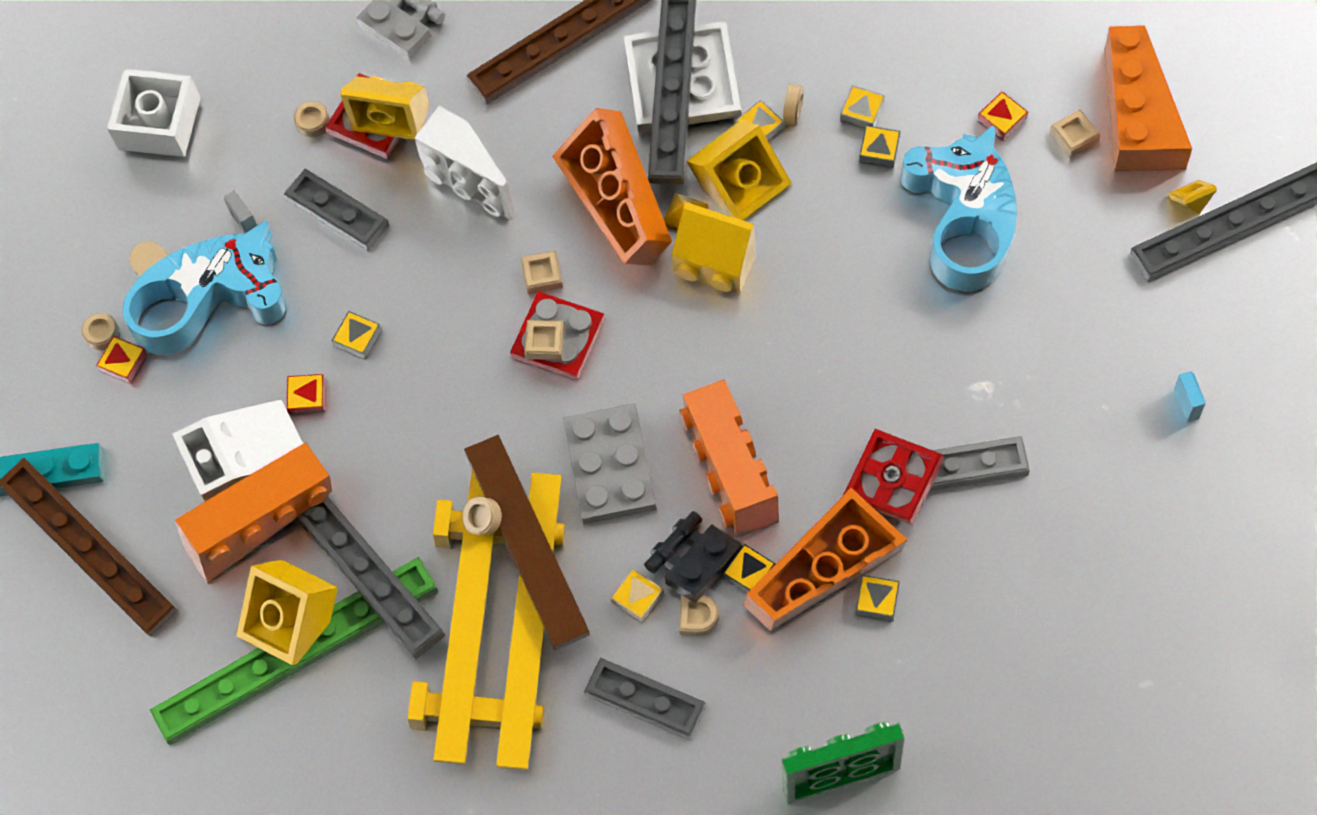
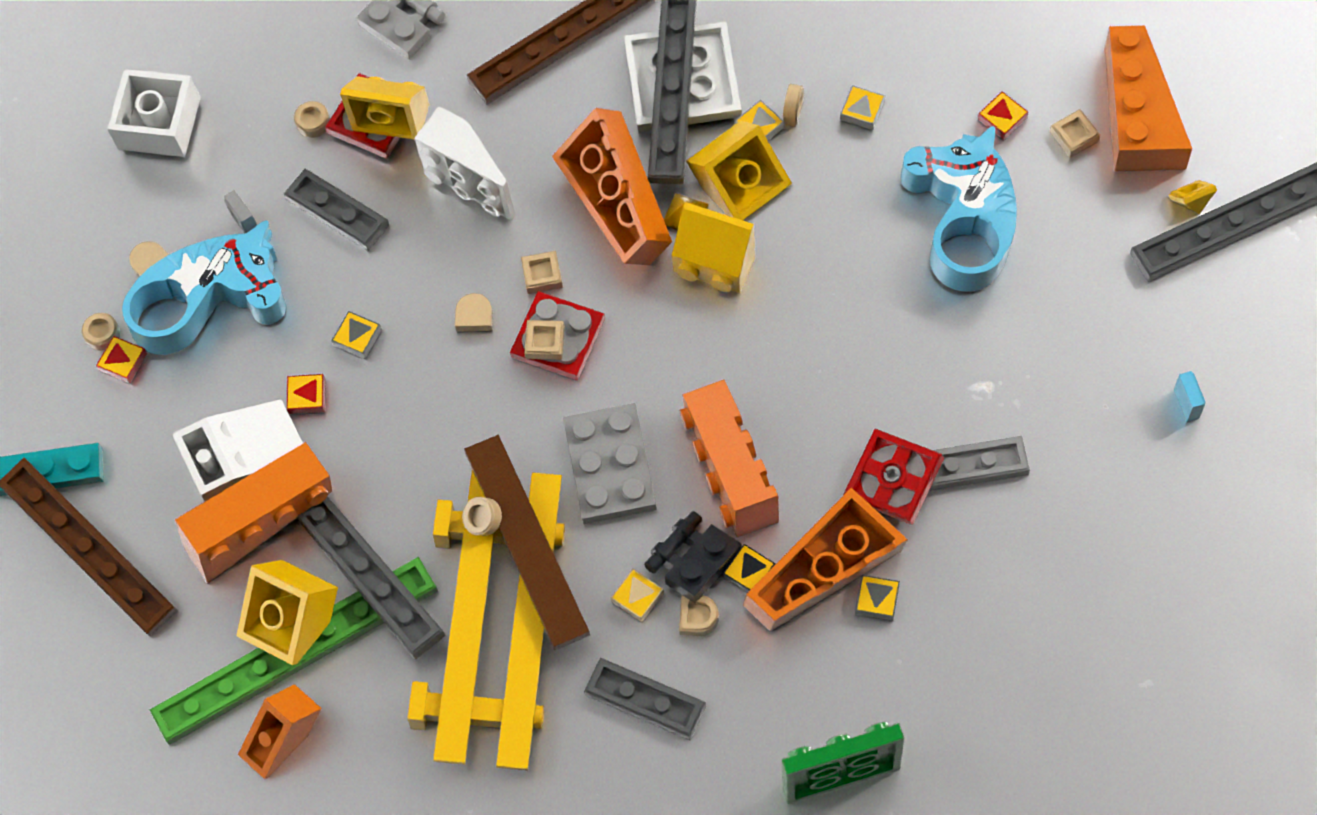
tile [859,125,901,167] -> none
none -> orange slope [238,684,322,779]
none -> tan tile [455,293,493,332]

